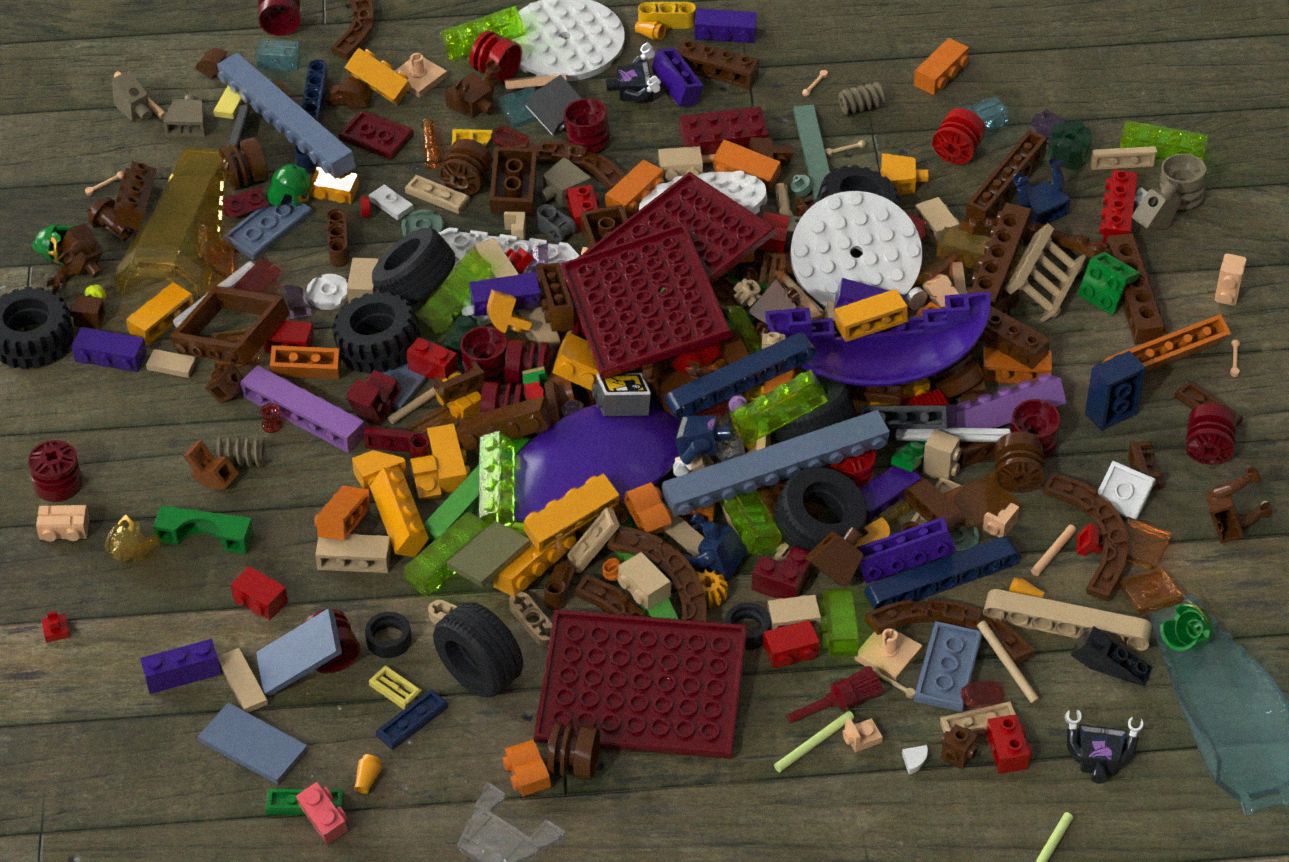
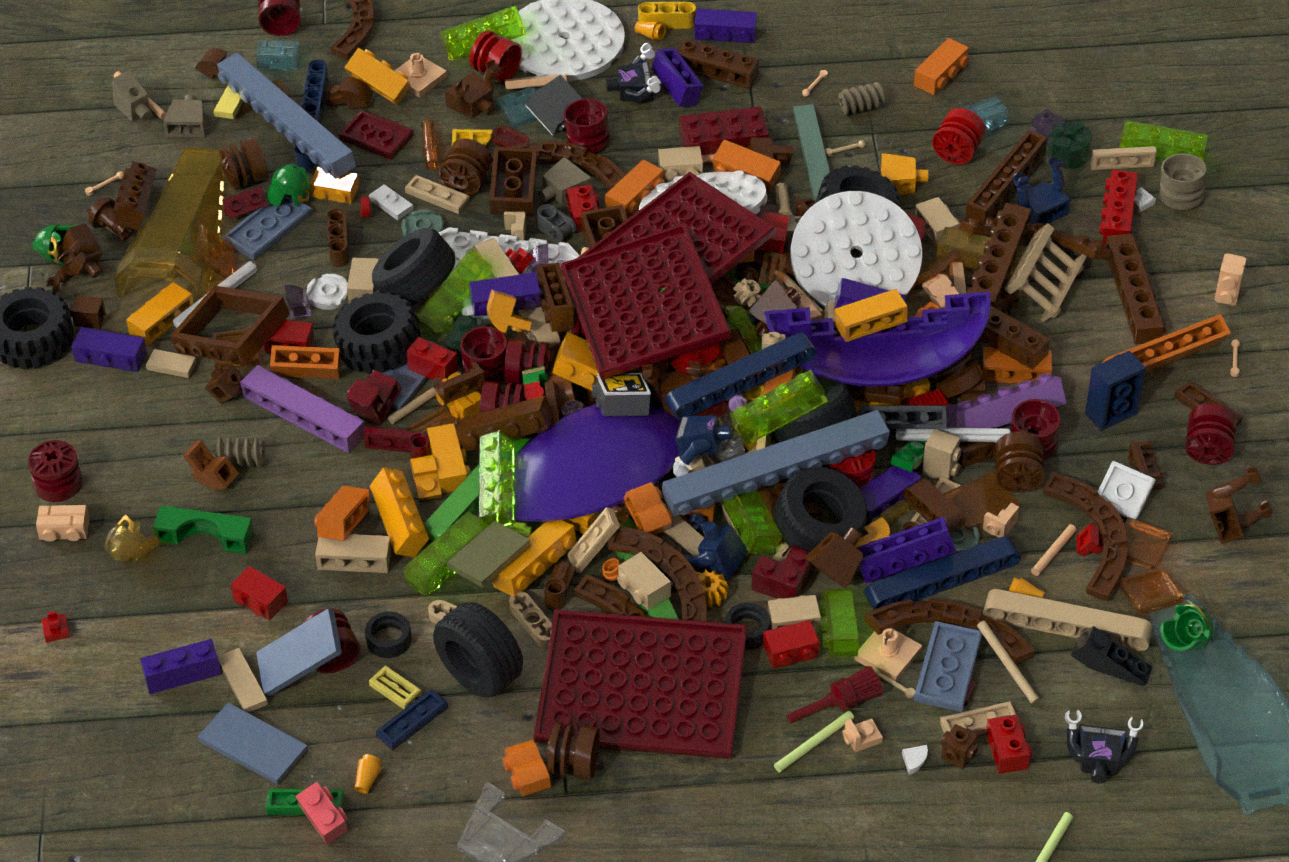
neon yellow plate [85,285,106,302] -> none
dark grey tile [228,105,251,151] -> none
clear red hinge [234,257,281,293] -> none
clear red bush [259,403,282,433] -> none
light orange slope [352,450,407,490] -> none
light orange brick [524,473,619,552] -> none
sand green tile [790,175,813,197] -> none
white tile [905,287,927,310] -> none
clear red tile [961,681,1004,708] -> none
green bracket [1078,252,1140,315] -> none
dark tan torso [1132,180,1181,229] -> none

